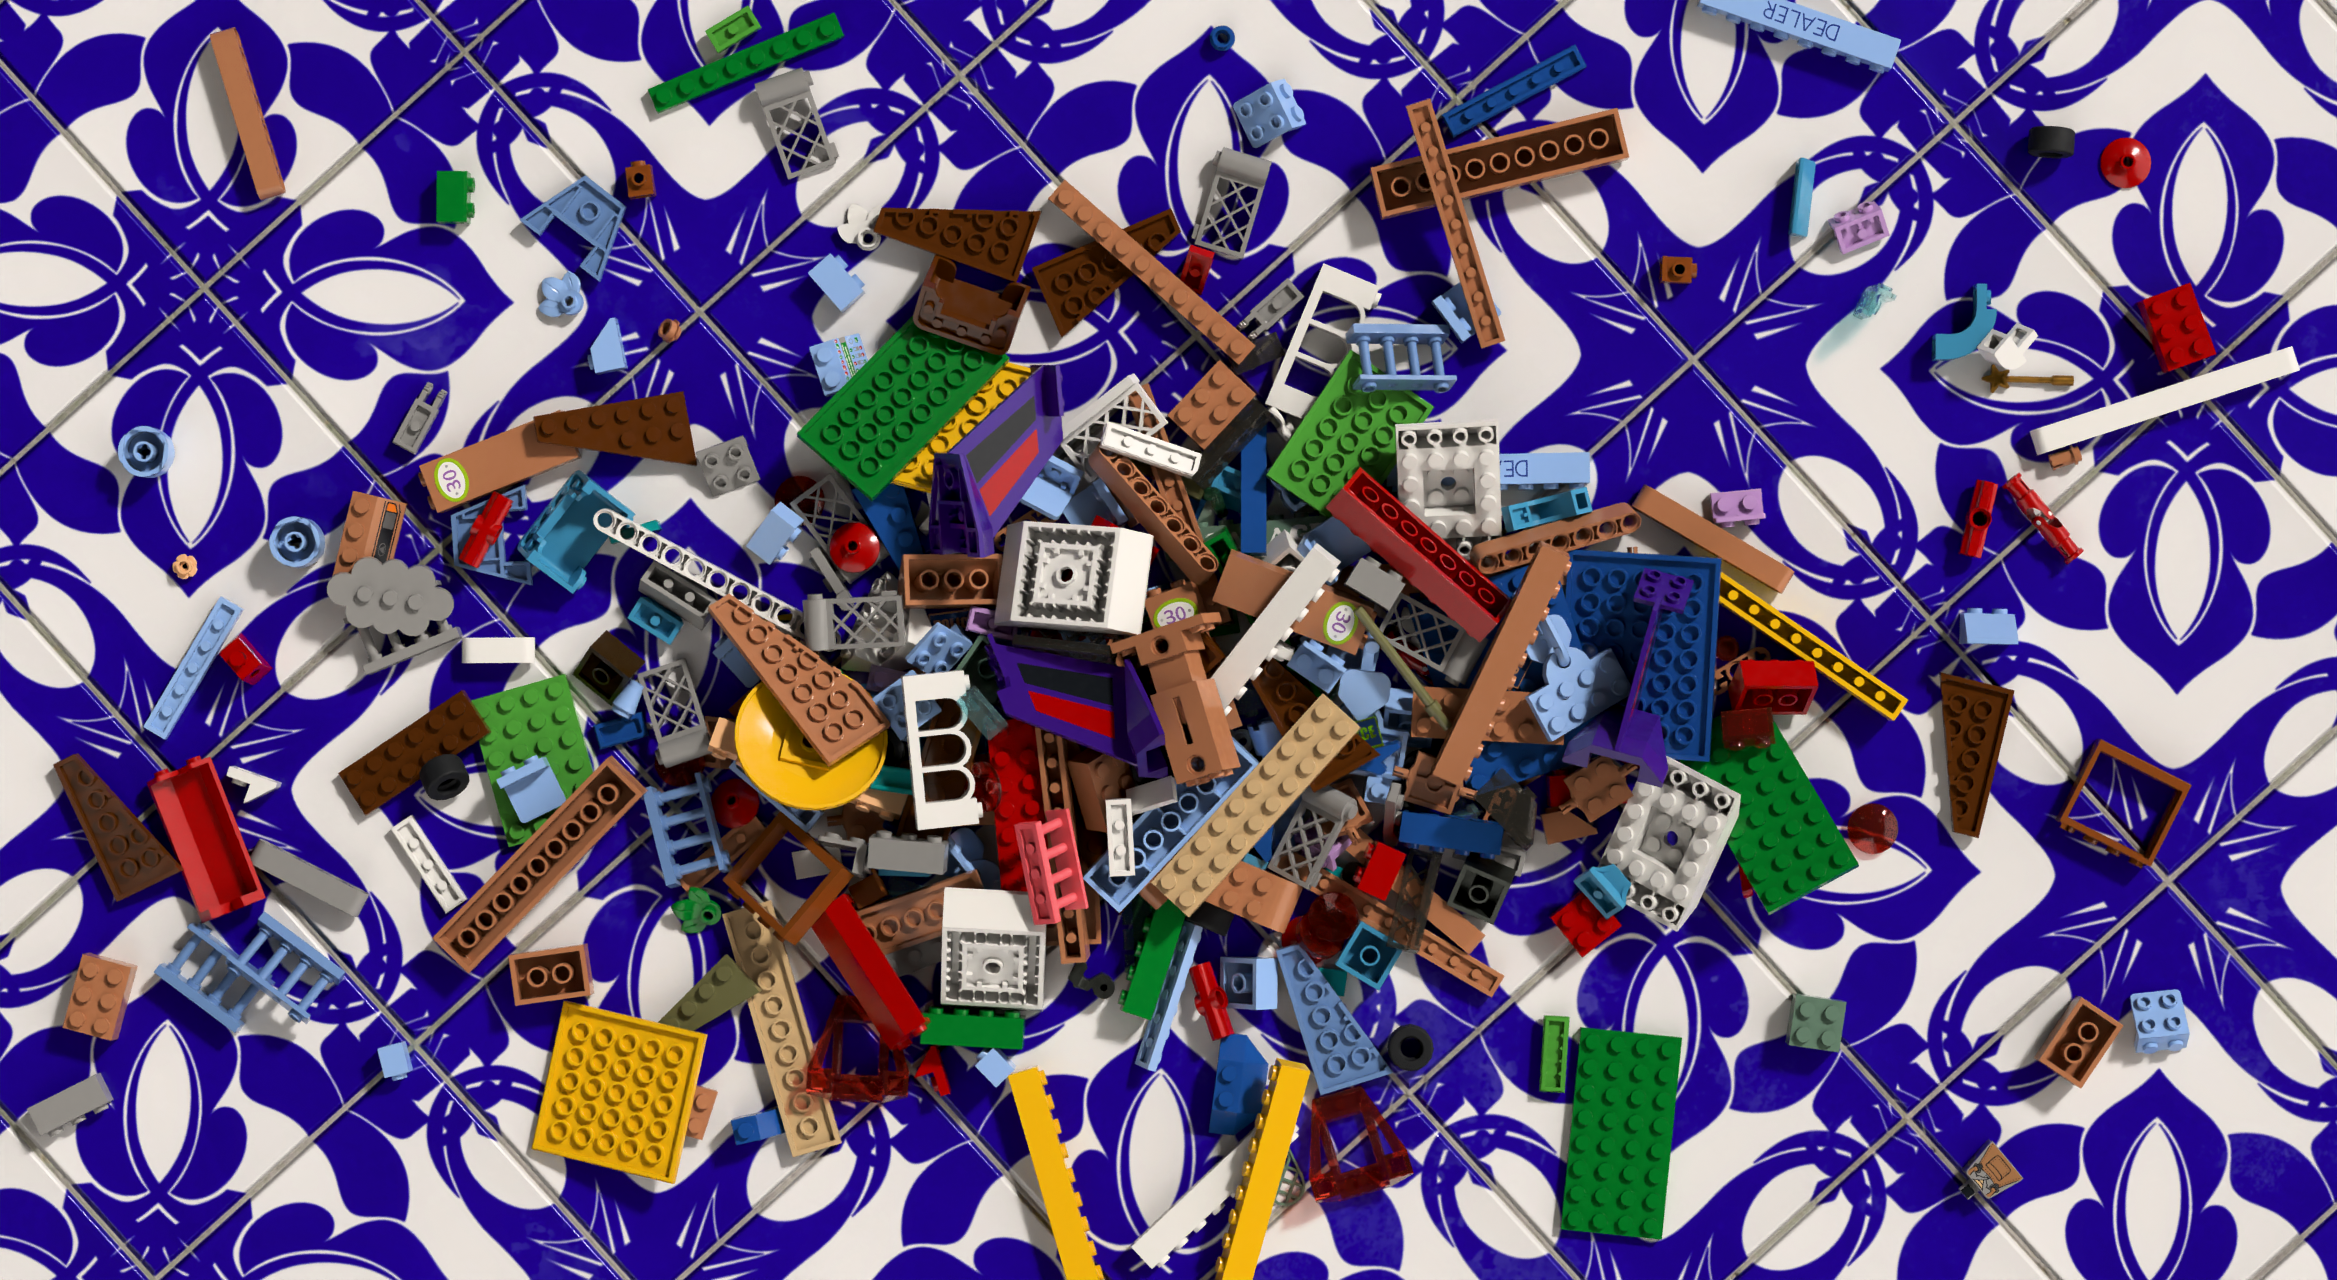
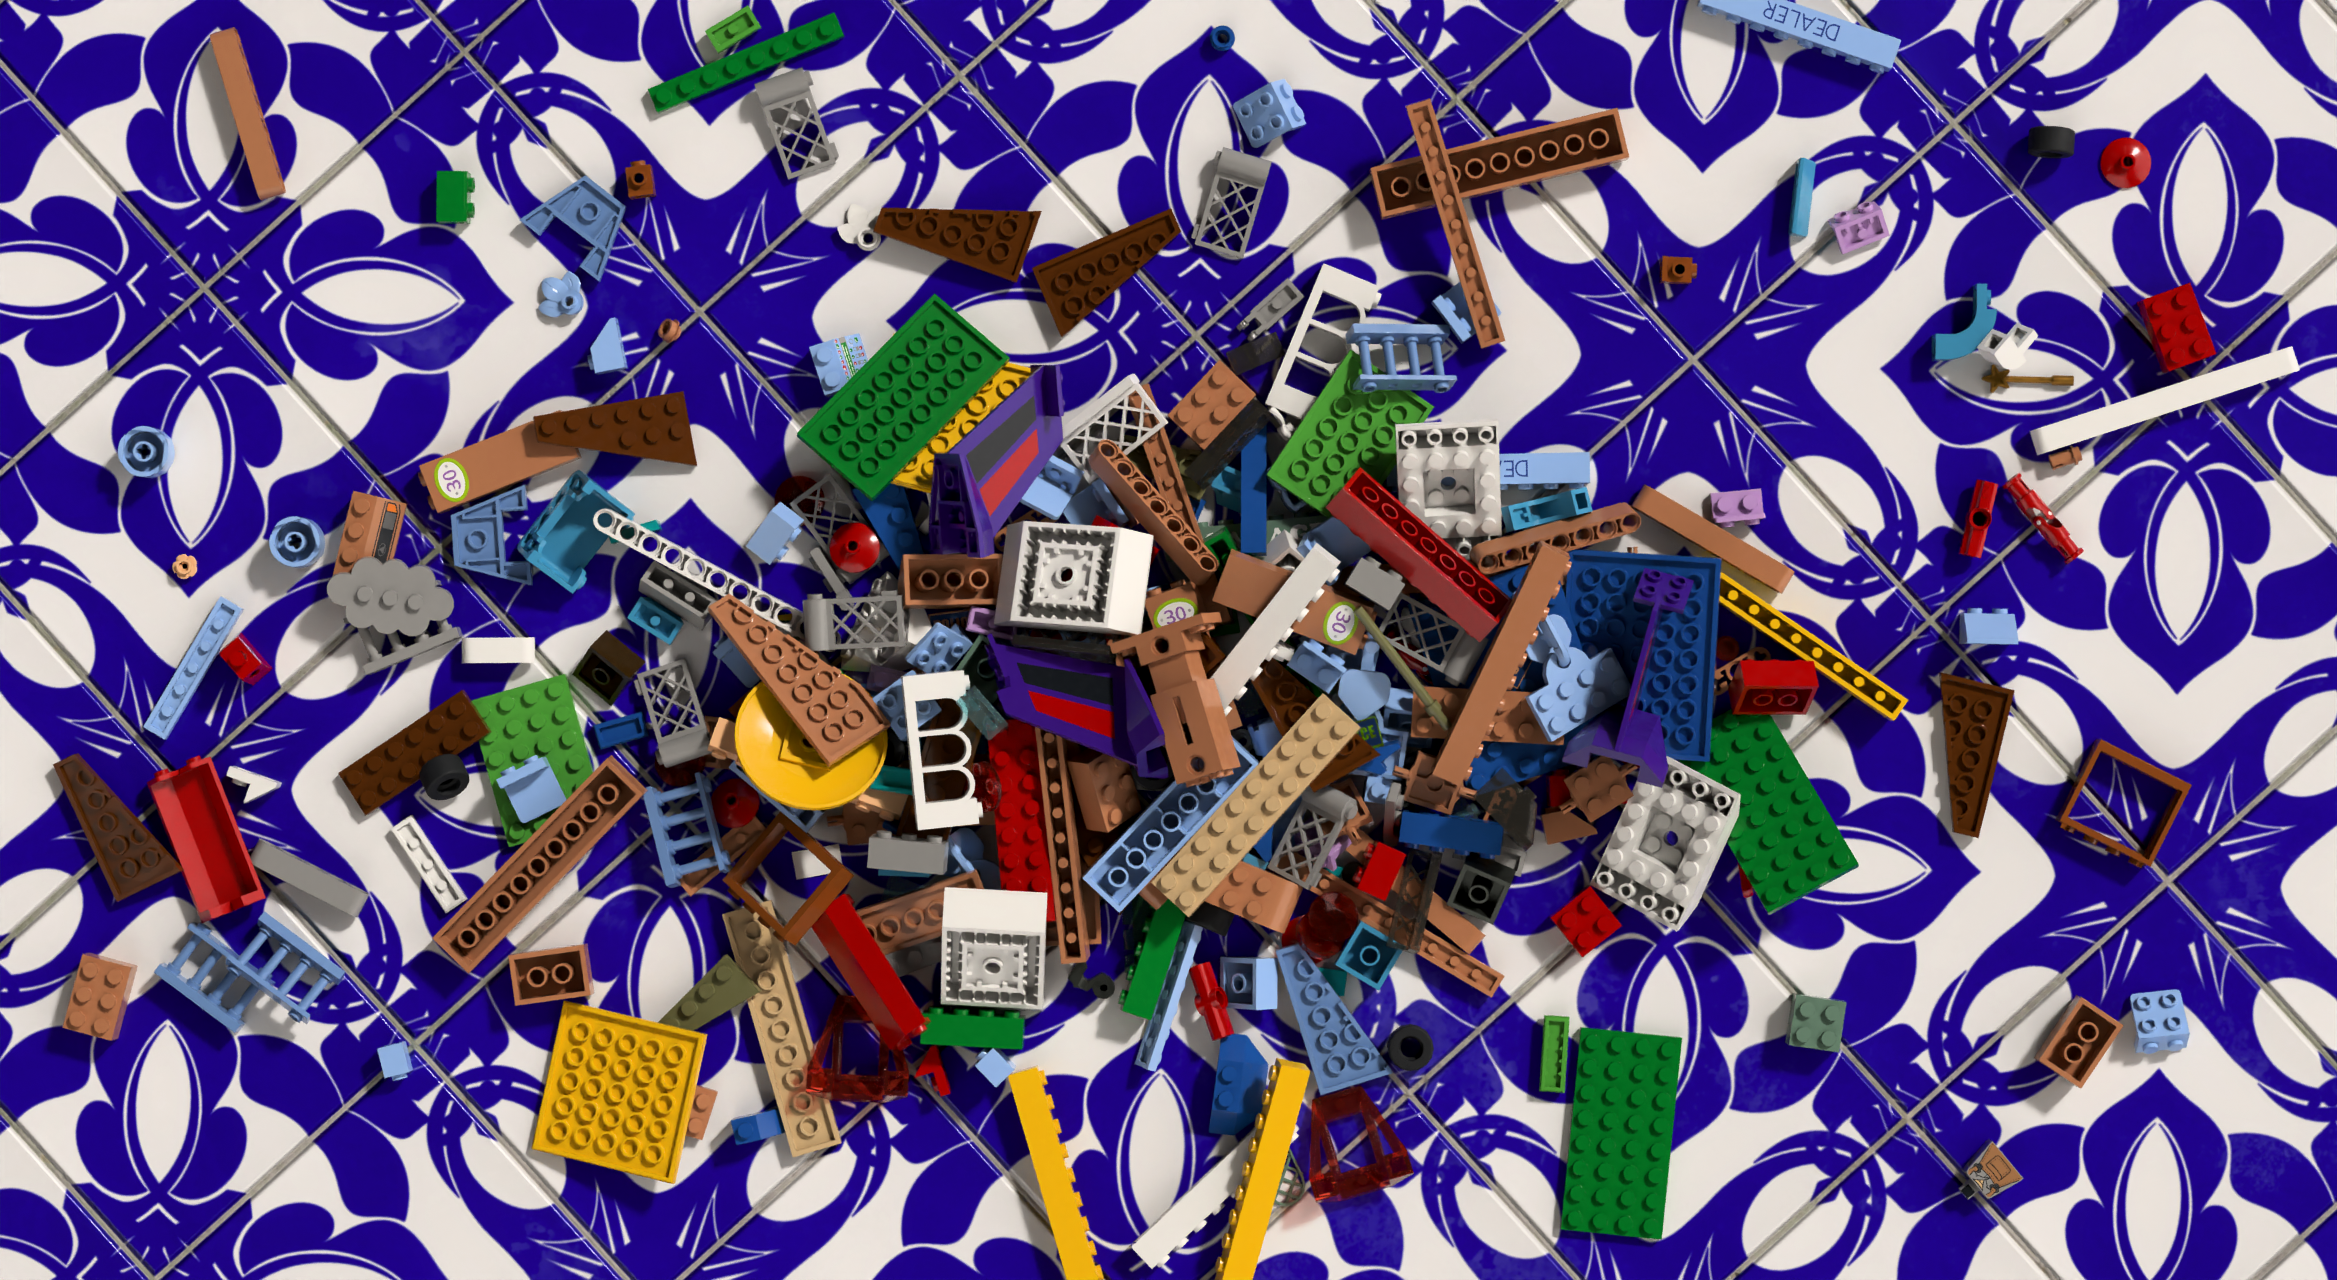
light grey brick [27,1073,114,1137] -> none
light grey hinge [392,382,448,455] -> none
red piece [458,491,514,569] -> none
light blue cone [612,679,644,719] -> none
green plate [671,887,722,933] -> none
light grey hinge [695,435,760,497] -> none
light blue brick [808,253,865,313] -> none
light grey bracket [817,832,872,879] -> none
dark orange bracket [848,868,889,909] -> none
reddish brown windscreen [913,254,1031,355] -> none
coral fence [1014,808,1089,925] -> none
nougat plate [1048,180,1256,365] -> none
white tile [1099,422,1202,479] -> none
white plate [1105,798,1135,877] -> none
white tile [1126,776,1178,816] -> none
red slope [1180,245,1215,295] -> none
clear green arm [1203,487,1228,518] -> none
blue tile [1441,45,1587,138] -> none
dark azure slope [1573,864,1631,919] -> none
clear red brick [1721,707,1776,750] -> none
clear red dish [1847,803,1898,854] -> none
clear light blue bracket [1853,283,1897,320] -> none

